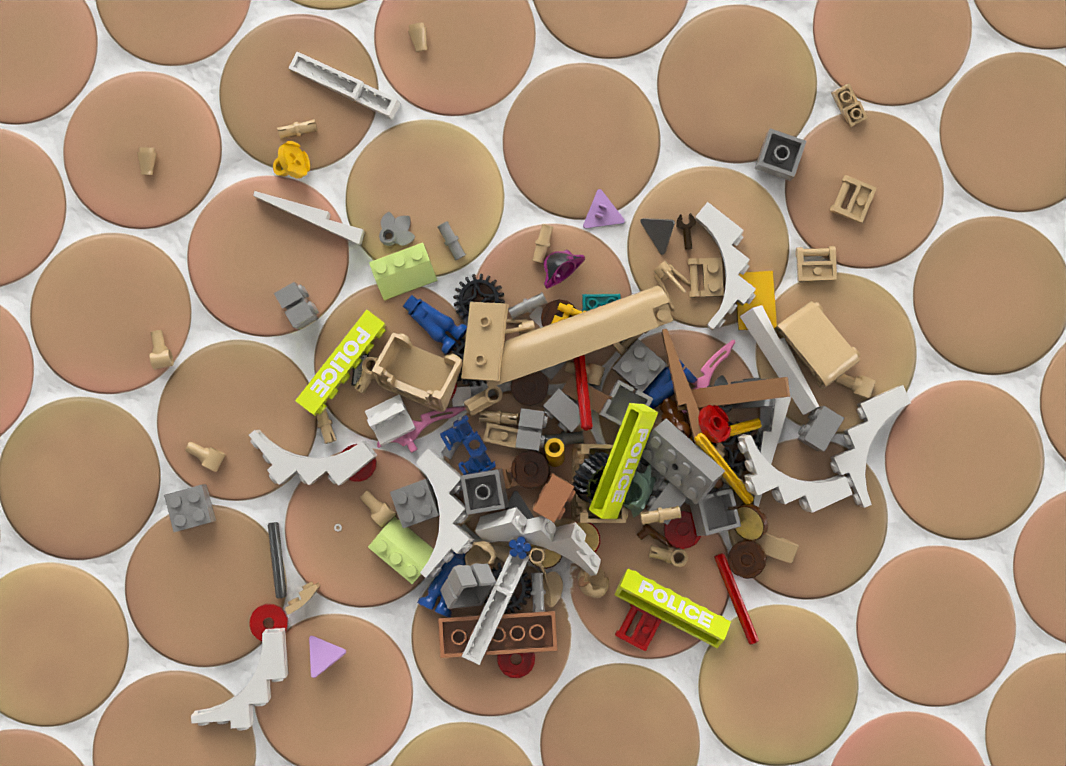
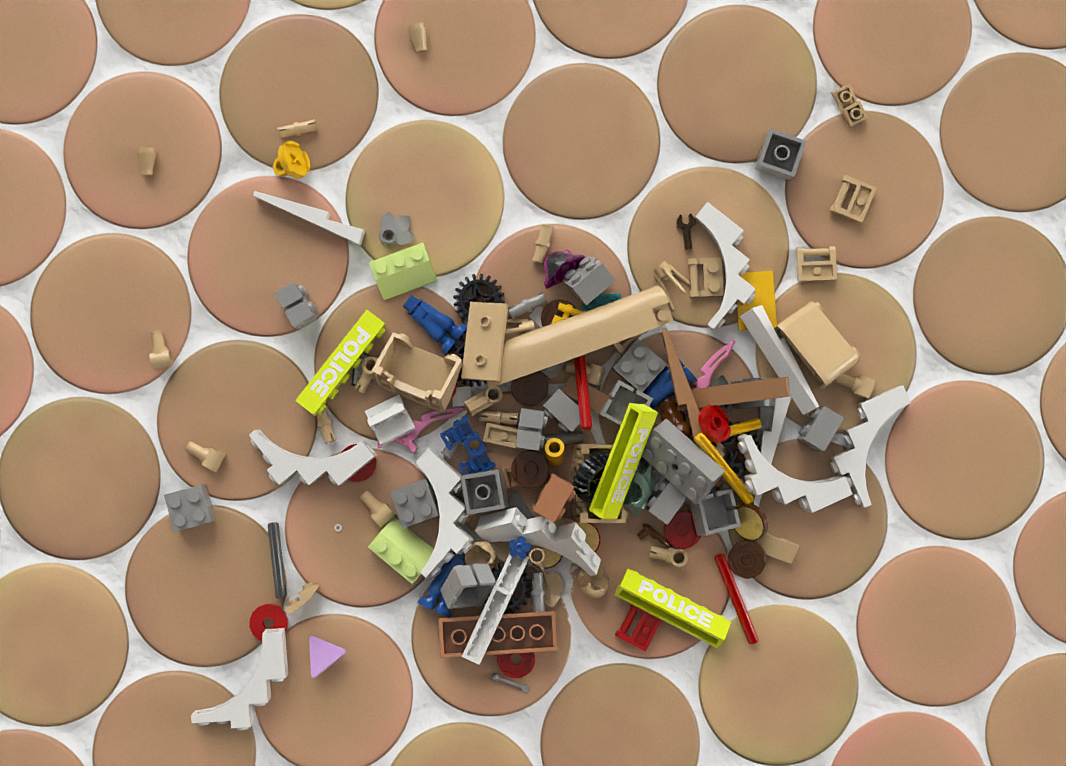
white slope [289,52,401,120] -> none
light grey pin [437,221,466,261] -> none
lavender piece [583,189,625,228] -> none
dark grey piece [640,218,675,255] -> none
tan pin [640,506,681,525] -> none
none -> light grey hinge [491,673,530,693]
none -> light grey piece [562,256,616,305]

